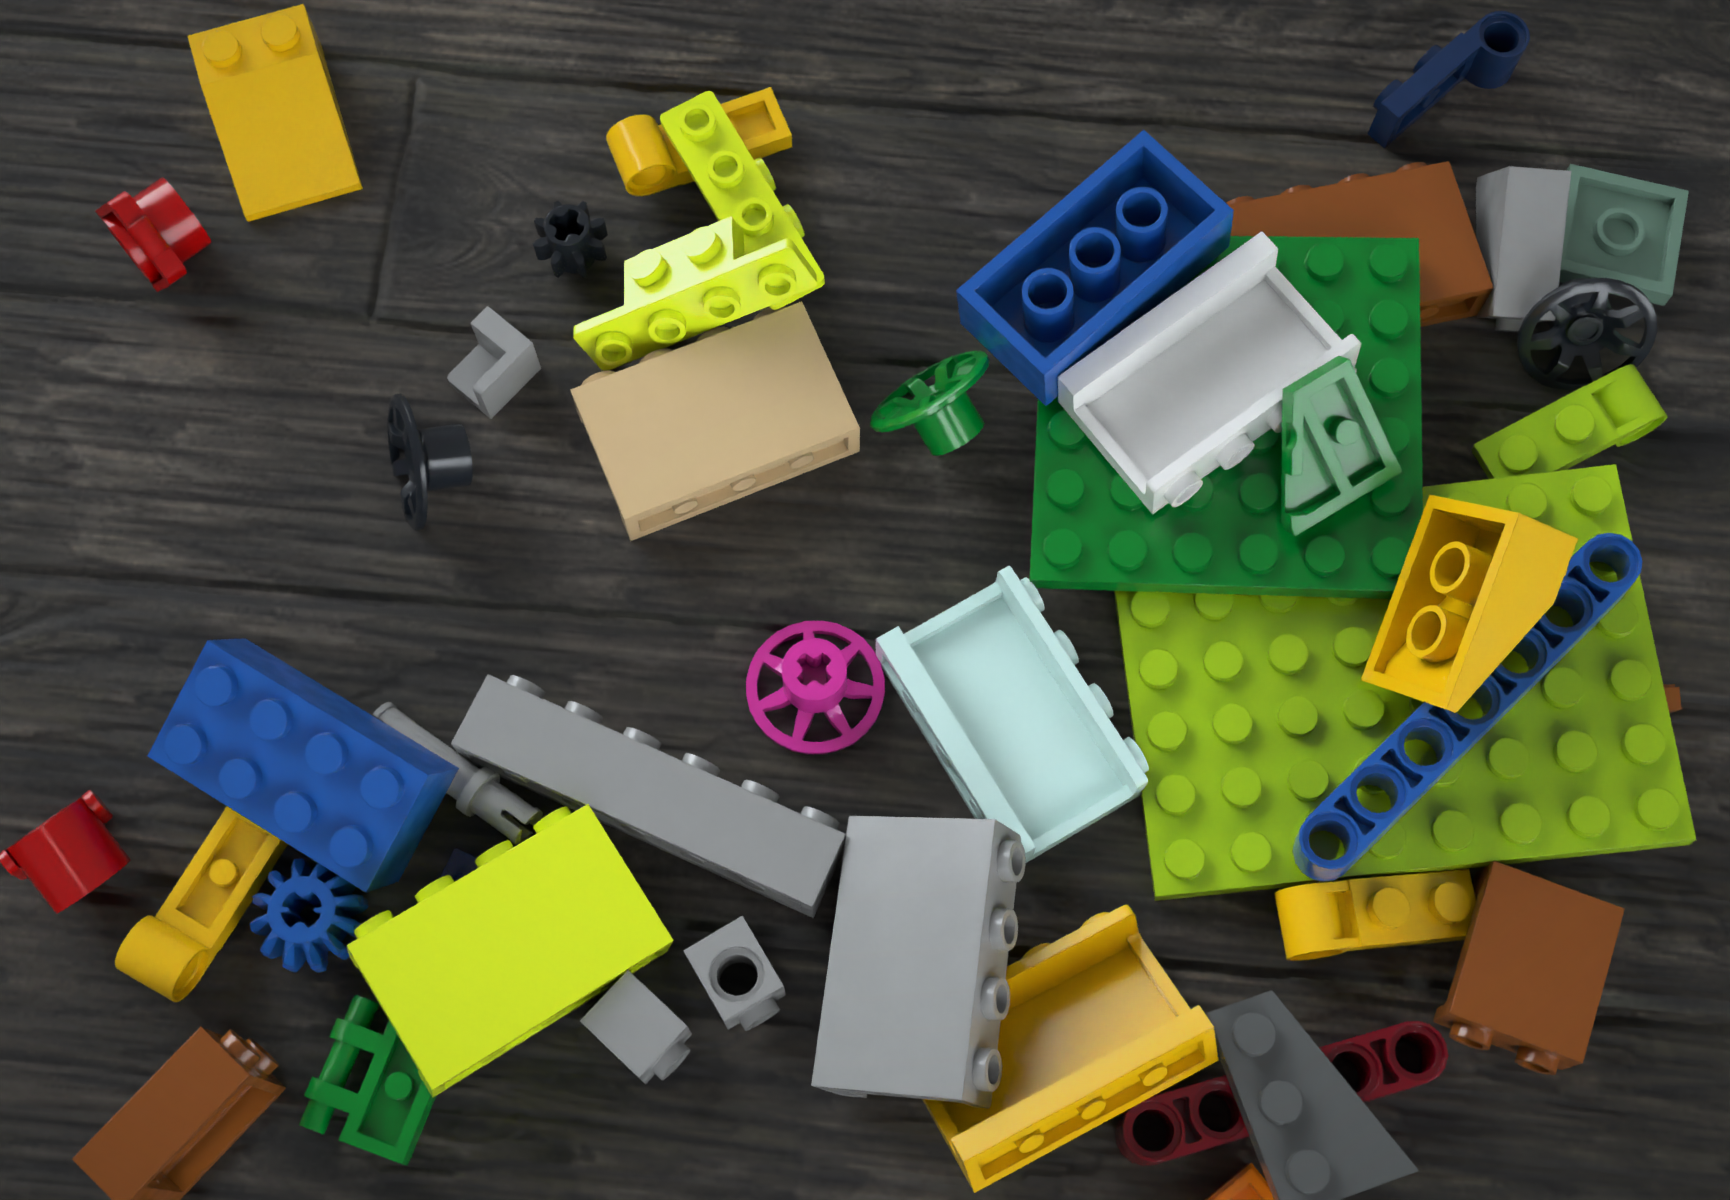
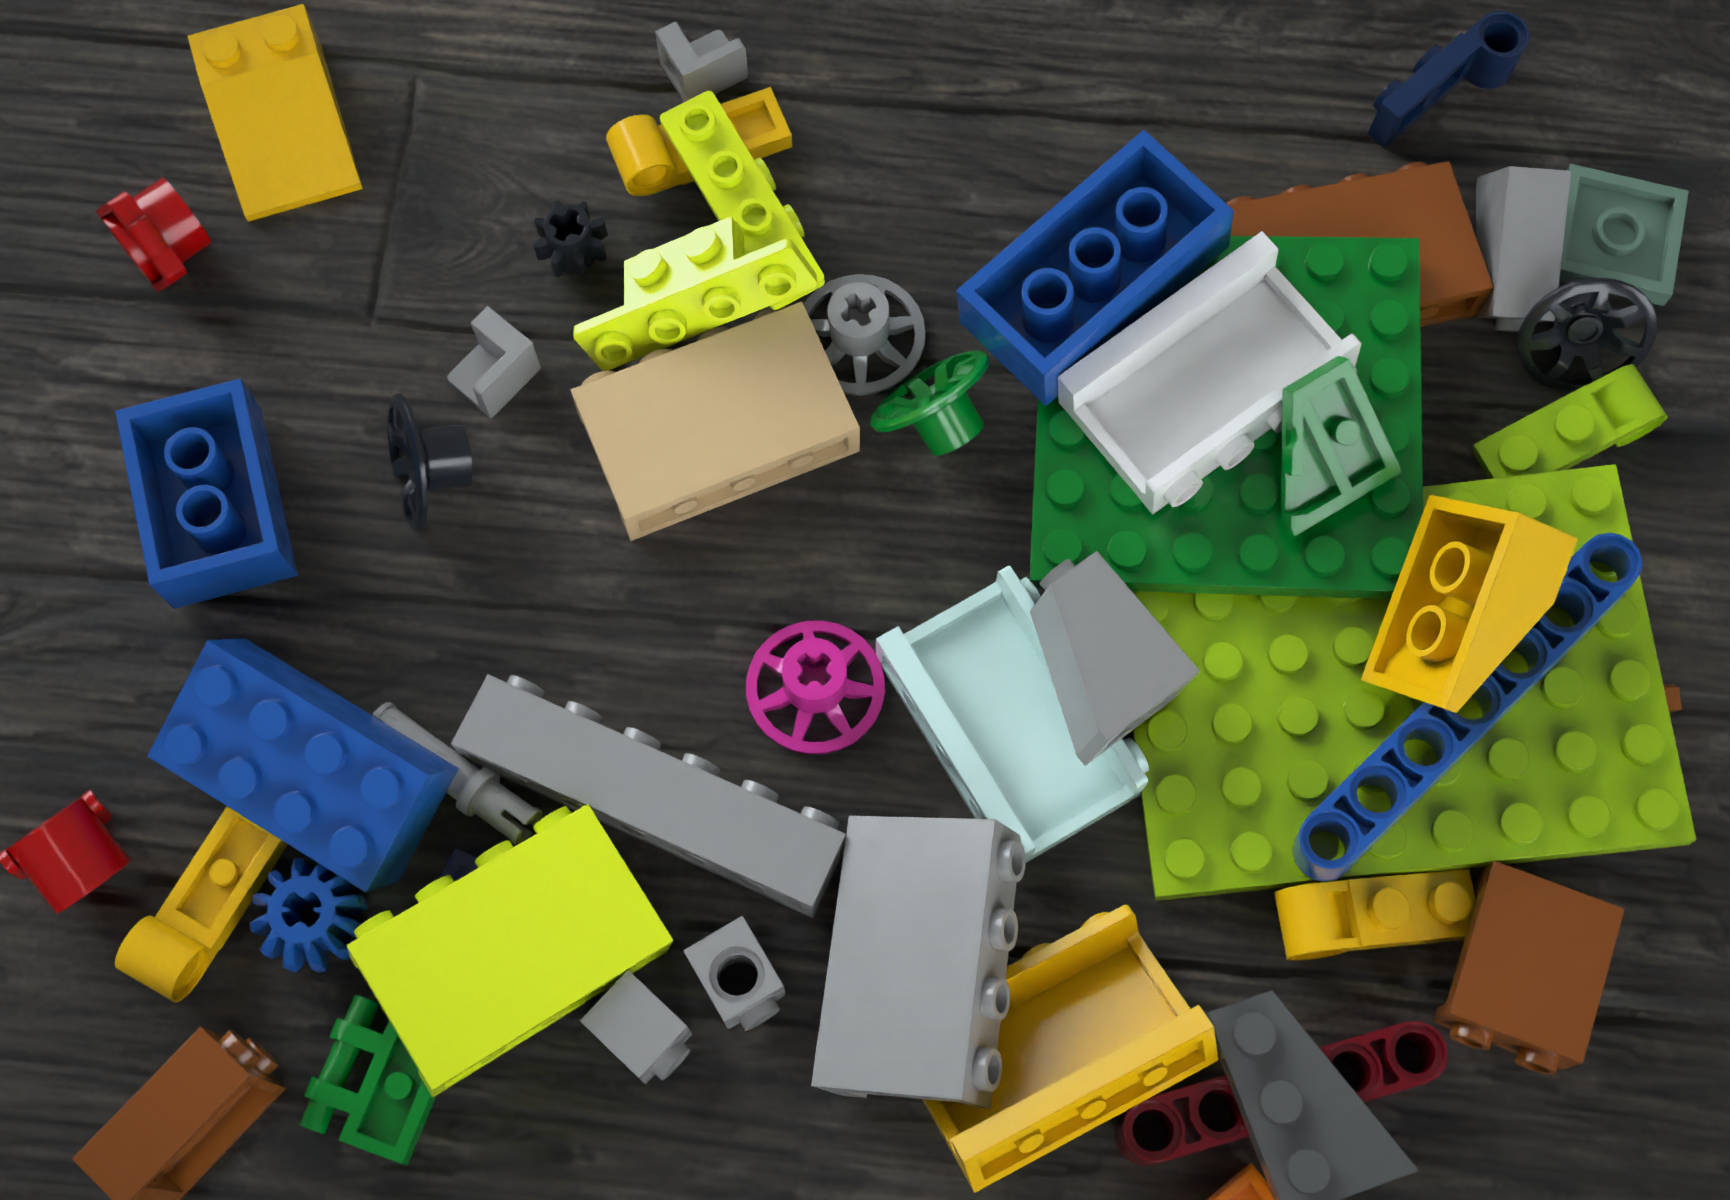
none -> blue brick [115,378,298,609]
none -> light grey panel [655,21,748,102]
none -> light grey wheel [803,274,926,396]
none -> light grey slope [1030,551,1200,766]

